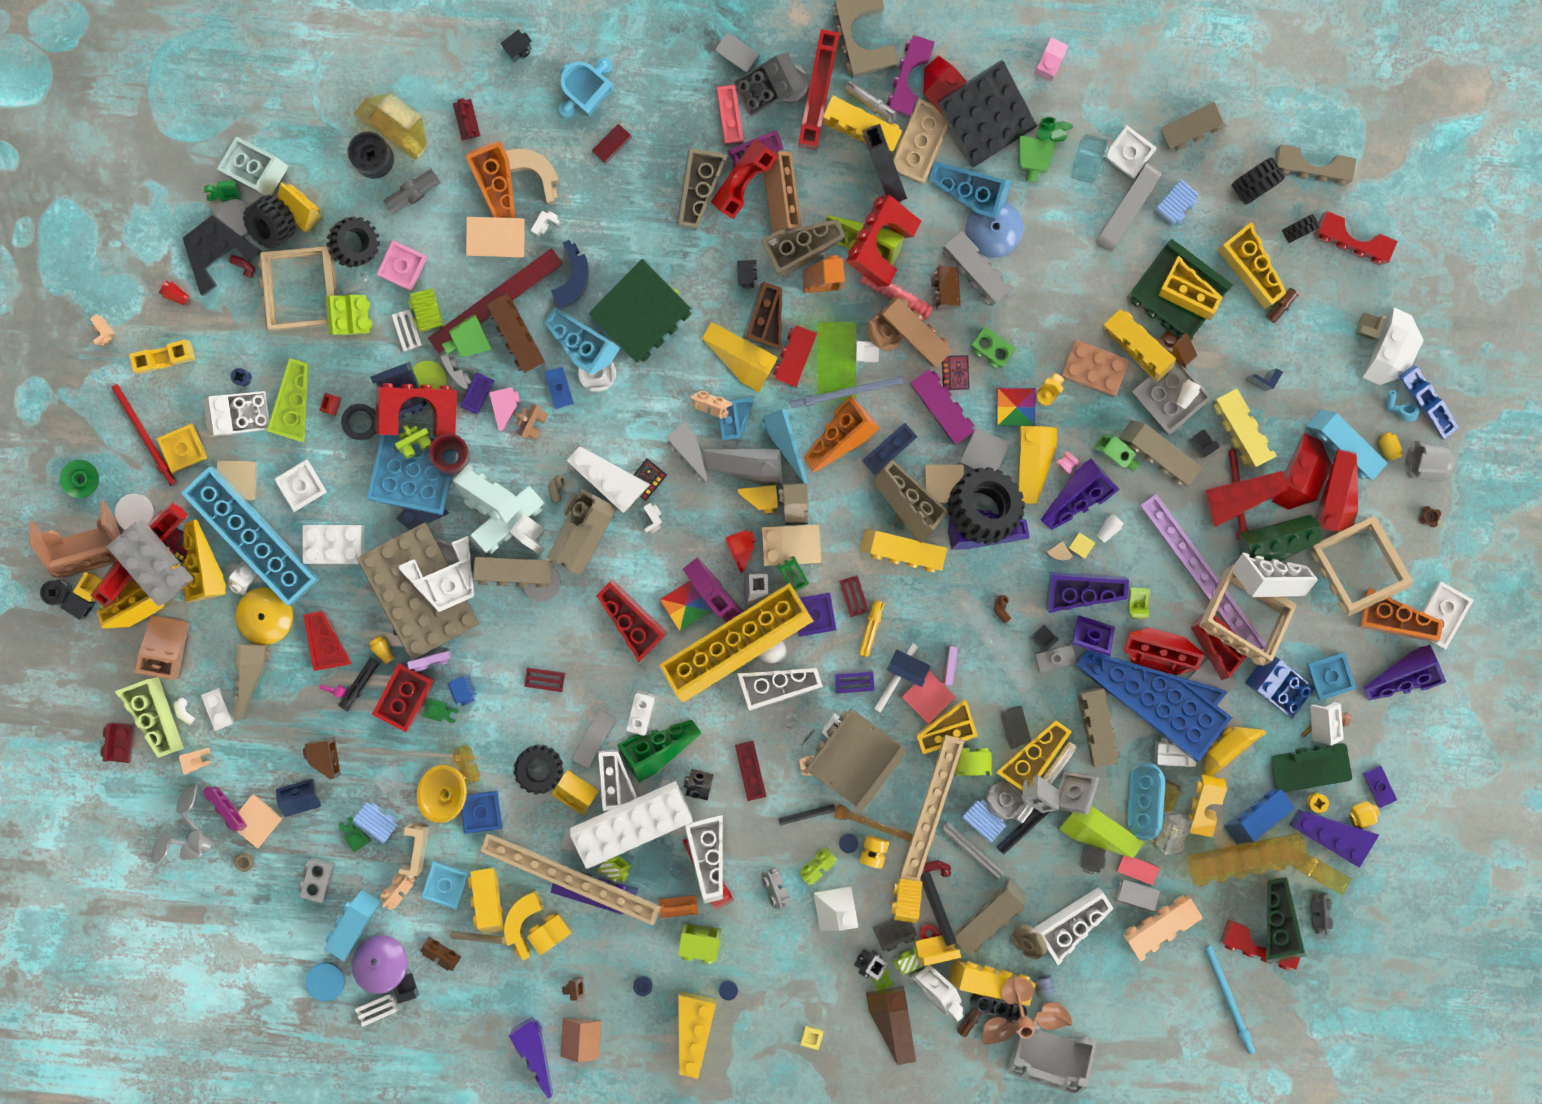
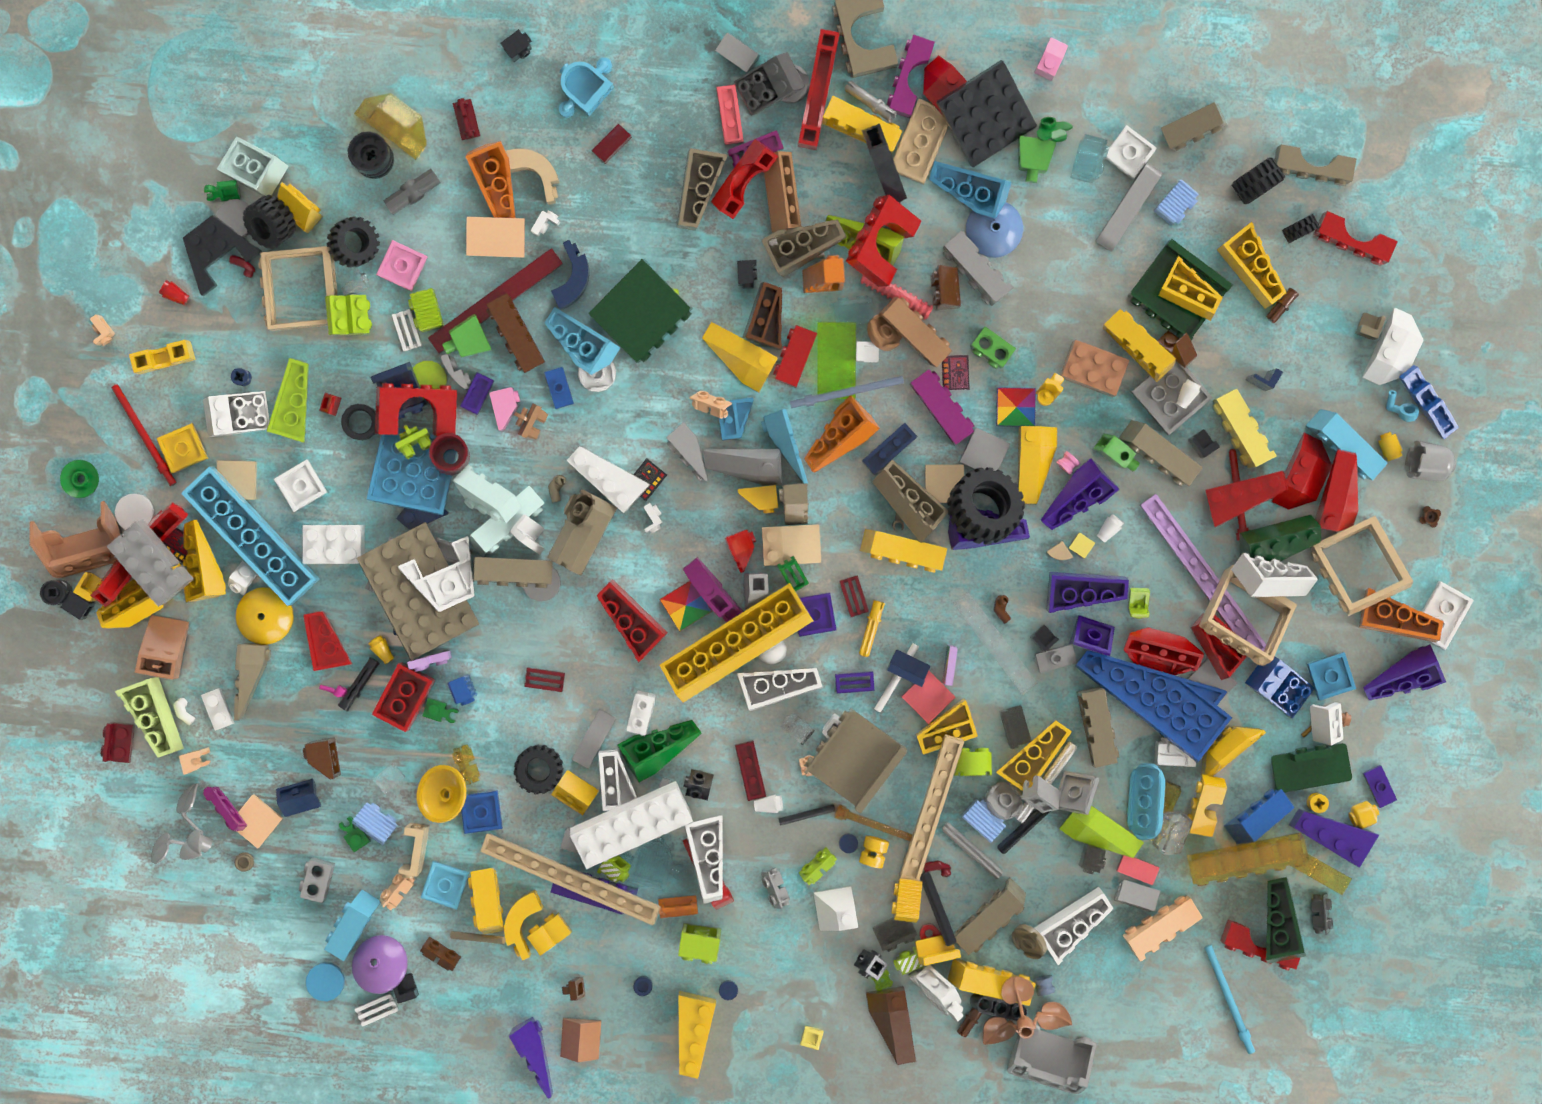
none -> white cone [754,794,783,813]

